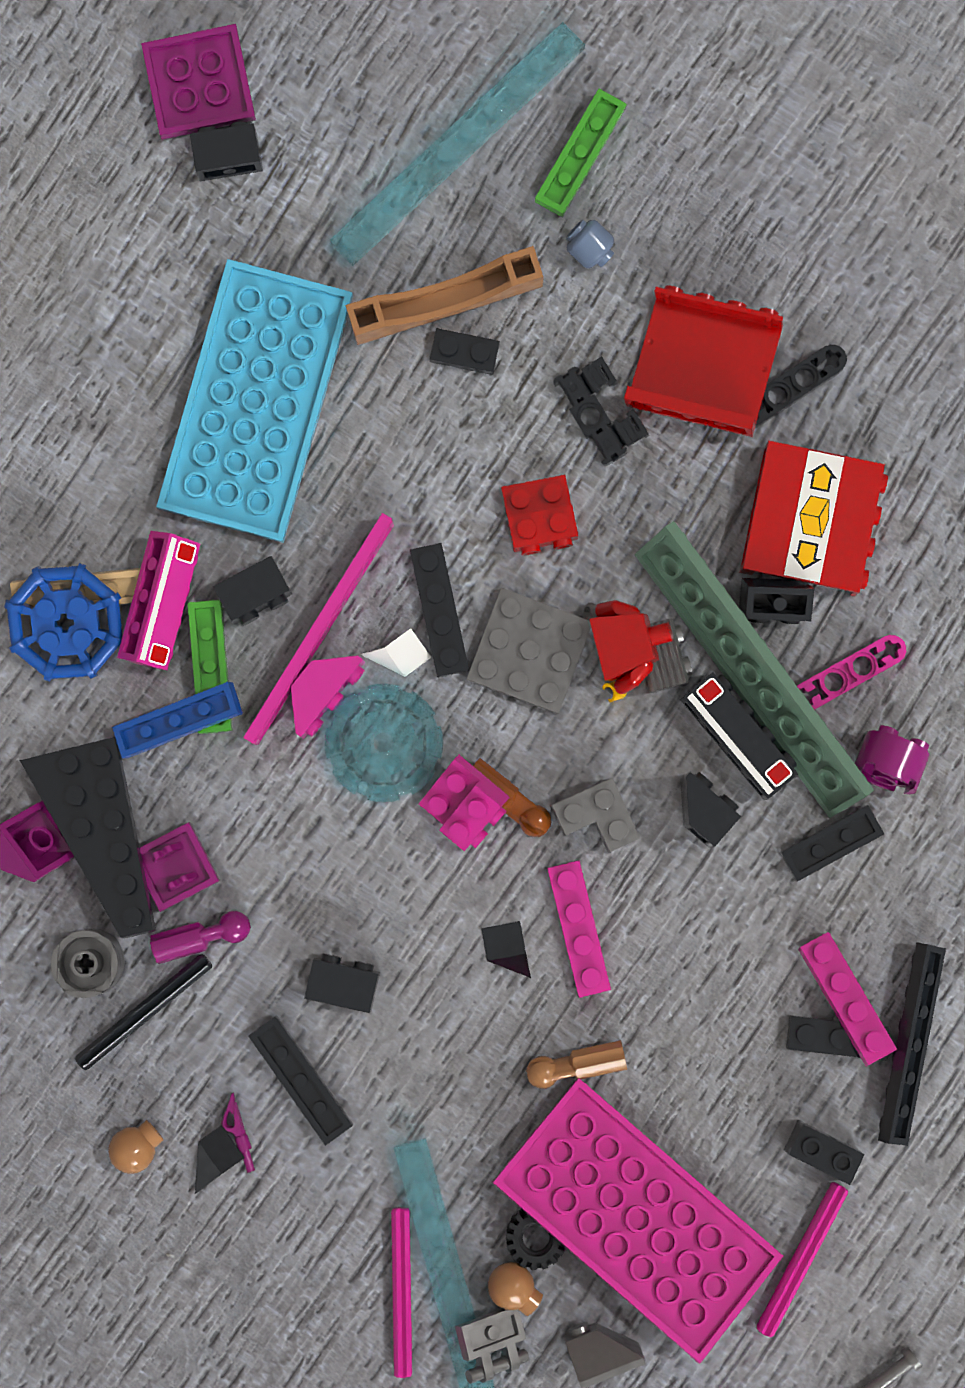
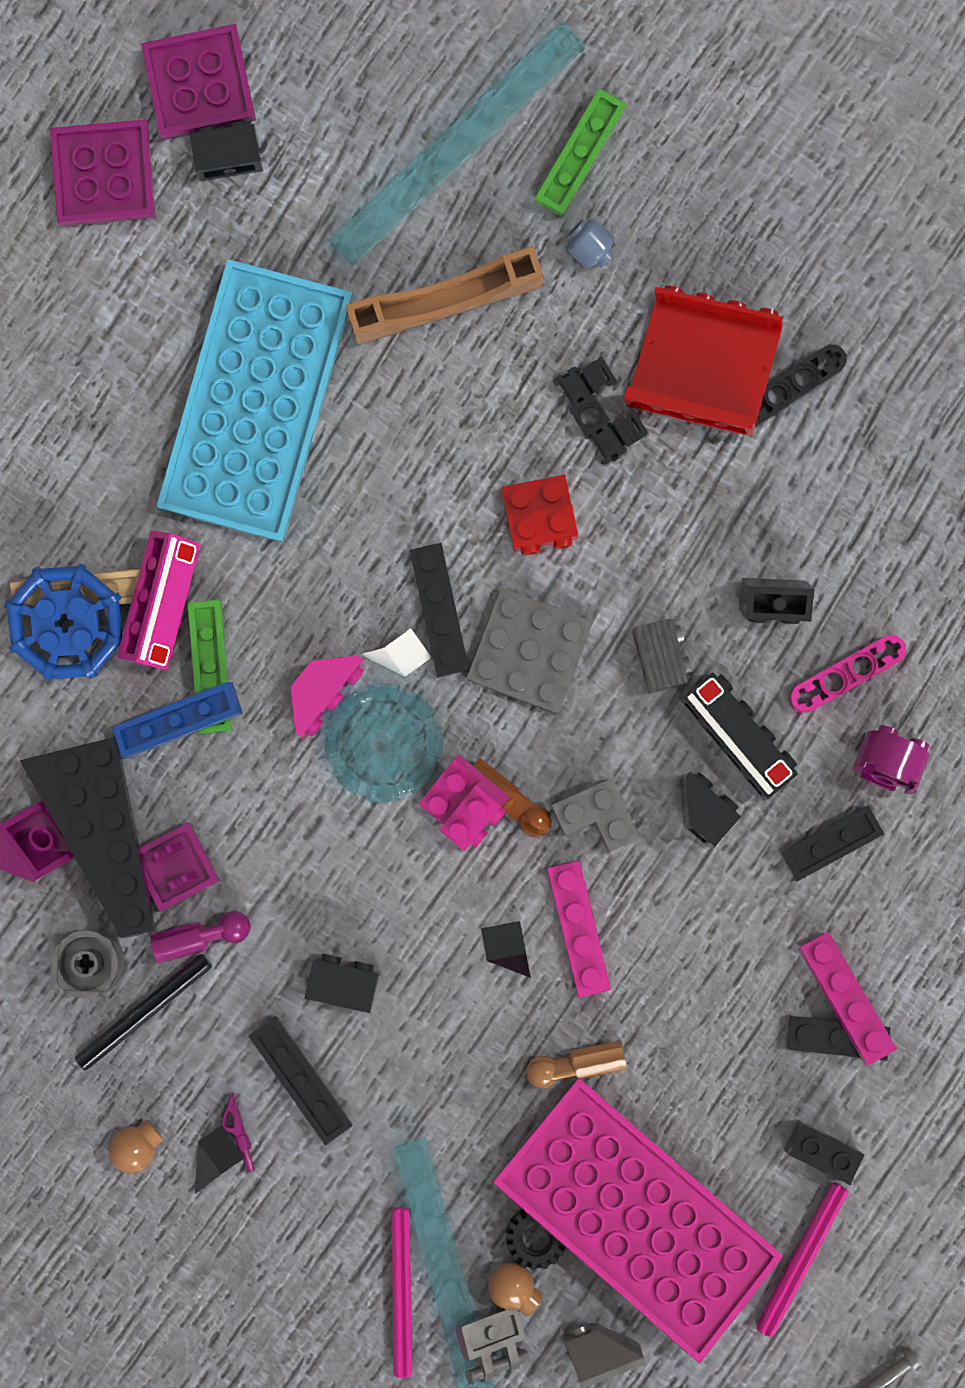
black brick [213,556,292,626] -> none
dark pink tile [243,513,394,745] -> none
black plate [430,328,500,375] -> none
red torso [584,600,673,702] -> none
sand green plate [634,521,874,818] -> none
red panel [739,441,888,597] -> none
black plate [878,942,946,1146] -> none
none -> magenta plate [50,119,156,226]

